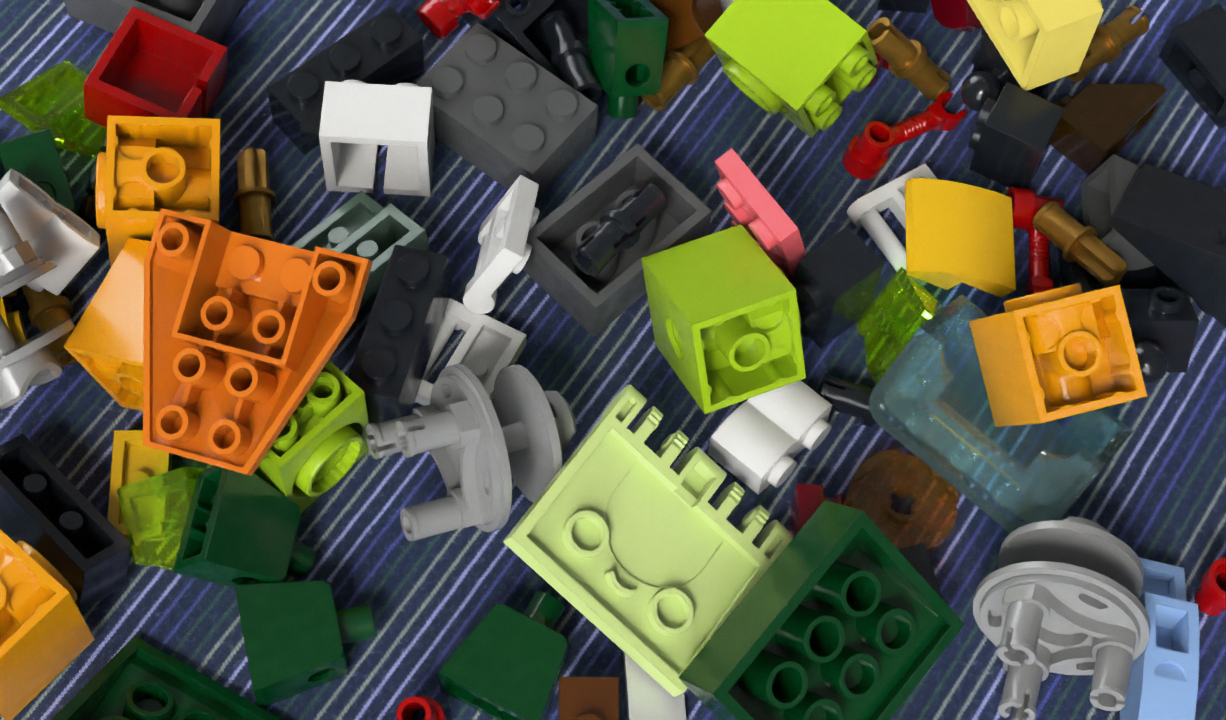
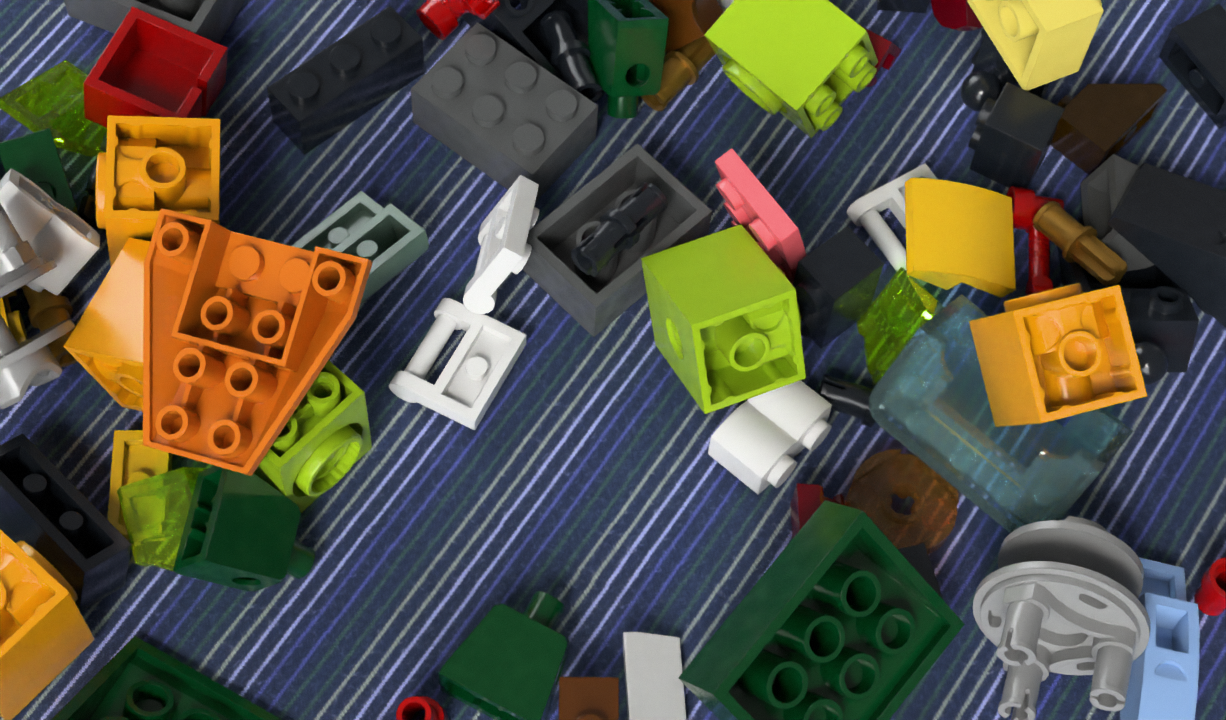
pearl gold axle [233,147,276,242] -> none
dark green torso [235,580,377,707] -> none
white piece [319,80,435,197] -> none
black brick [348,244,453,423] -> none
light grey piece [366,364,577,541] -> none
yellowish green hinge [503,384,793,697] -> none
red brick [842,92,967,180] -> none
pearl gold pin [866,17,951,101] -> none
pearl gold pin [1066,6,1149,82] -> none

